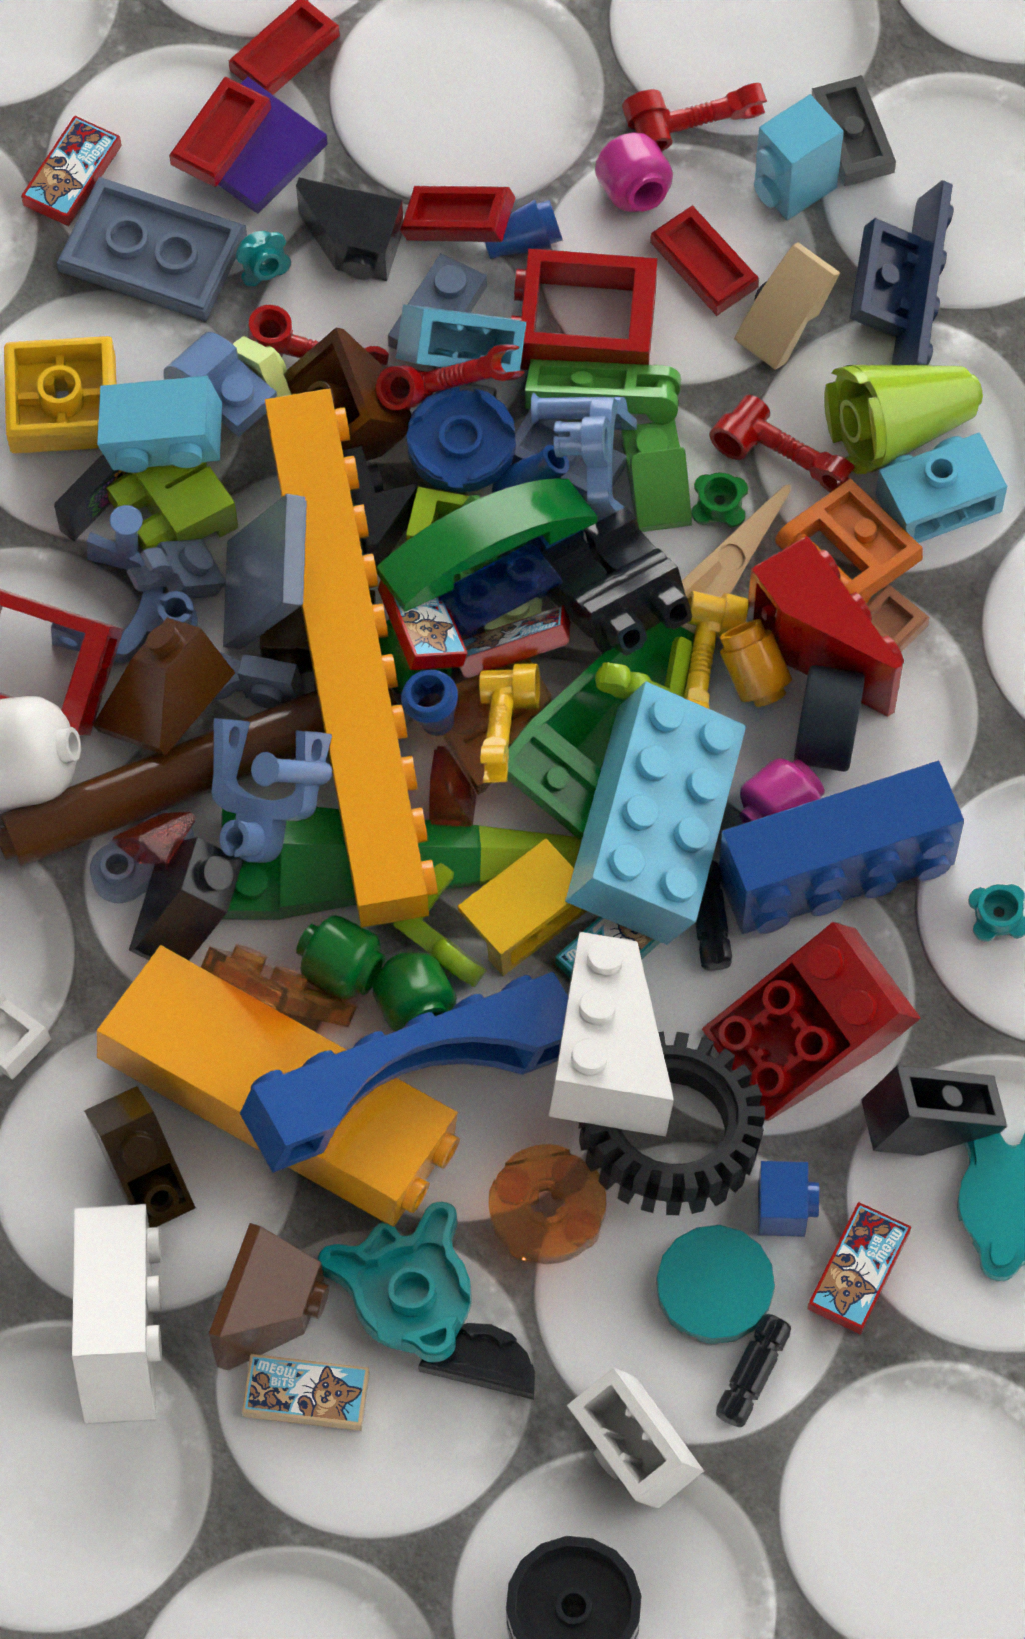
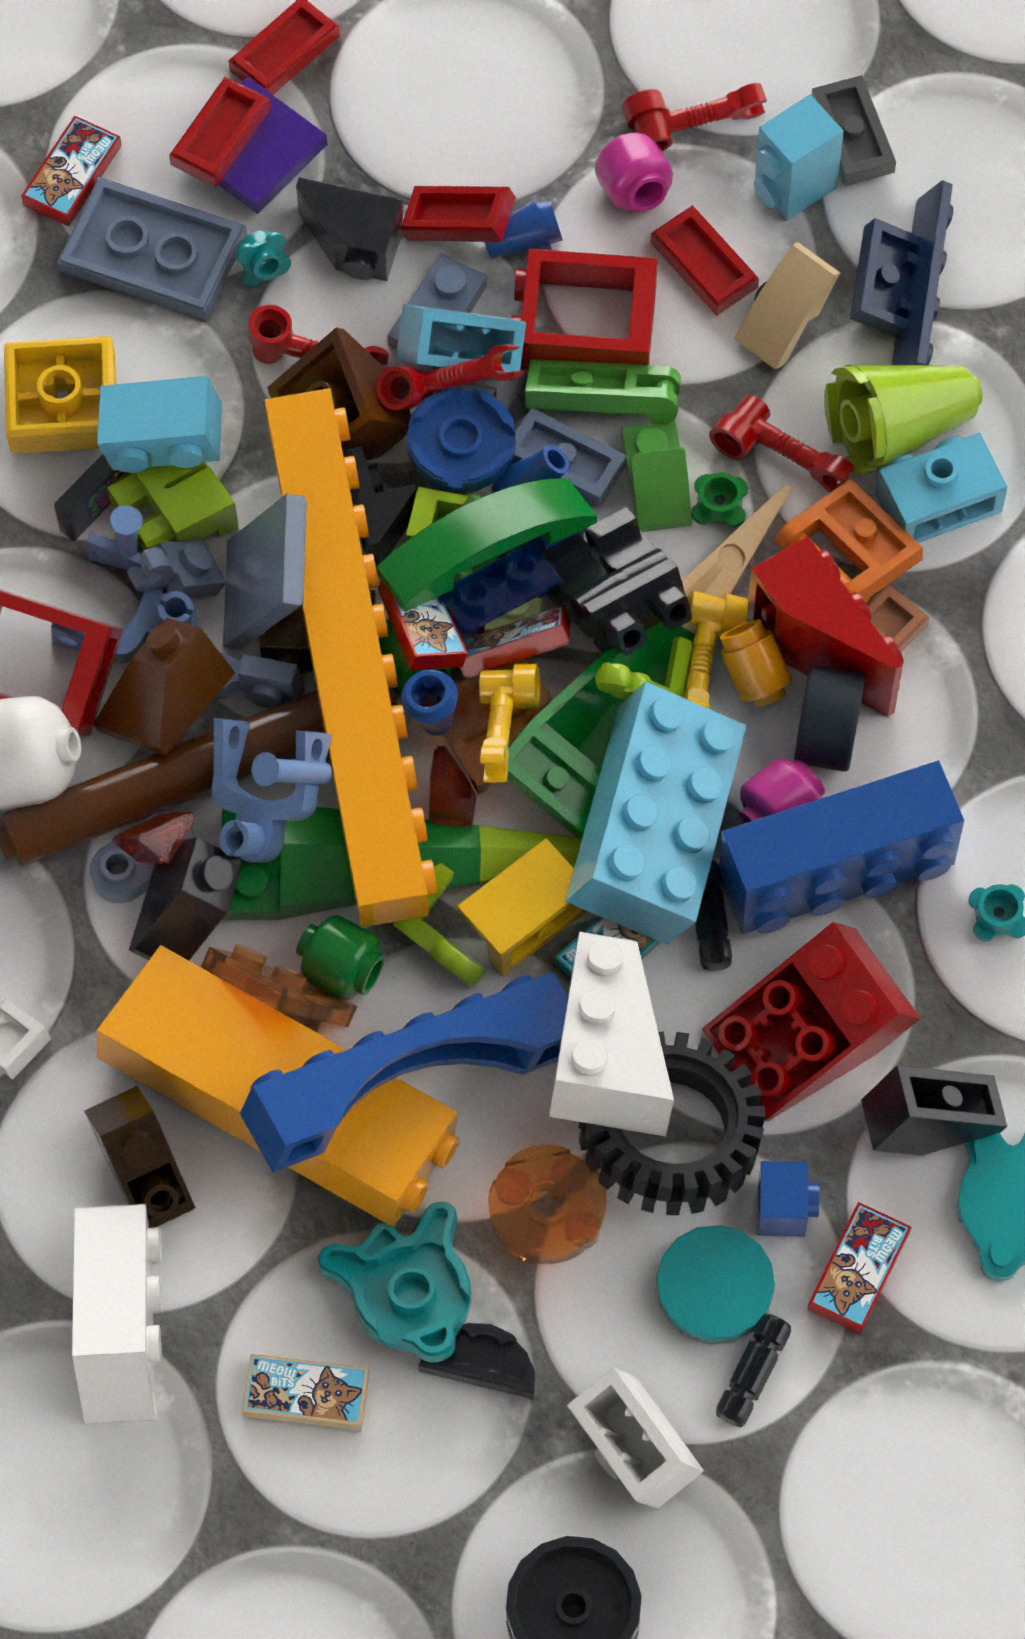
medium blue brick [163,332,277,437] -> none
reddish brown slope [208,1223,330,1371] -> none
yellowish green plate [233,336,291,397] -> none
green head [372,953,457,1032] -> none
medium blue piece [531,392,637,522] -> none

